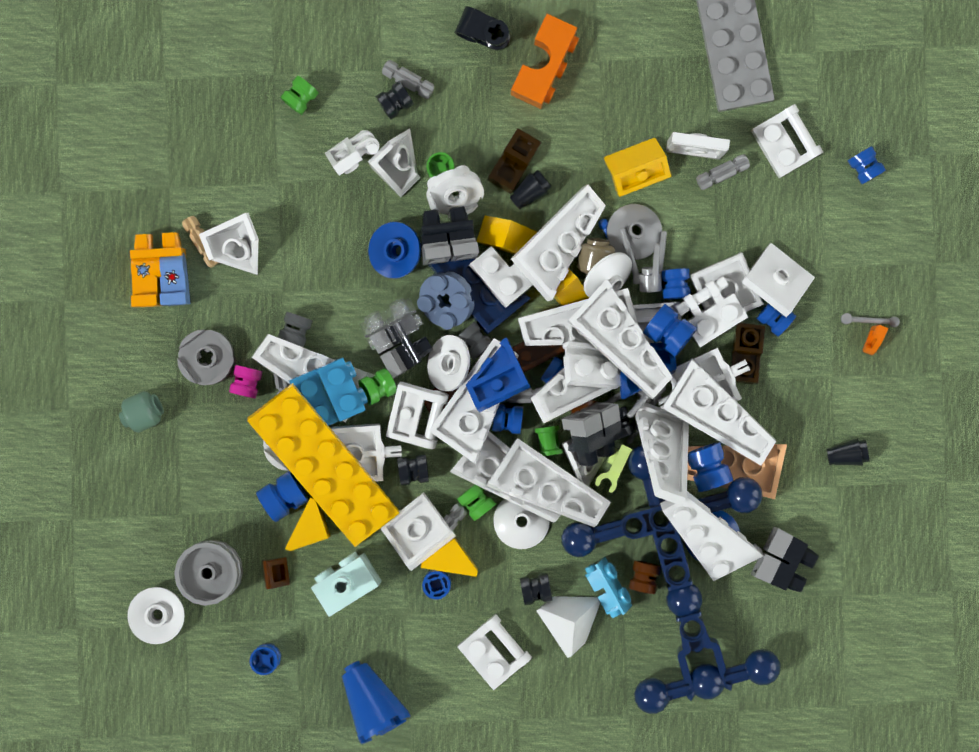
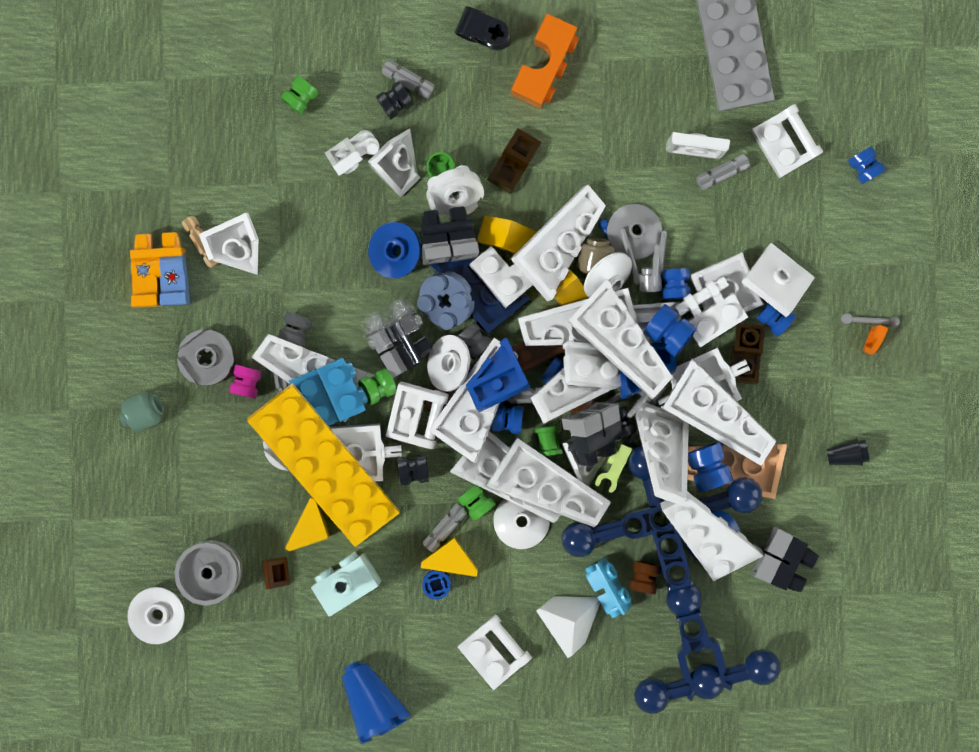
blue wheel [249,643,281,675] -> none
blue wheel [256,471,309,522] -> none
white plate [380,492,456,571] -> none
black cone [510,170,552,210] -> none
black wheel [520,573,552,605] -> none
yellow panel [604,138,671,197] -> none

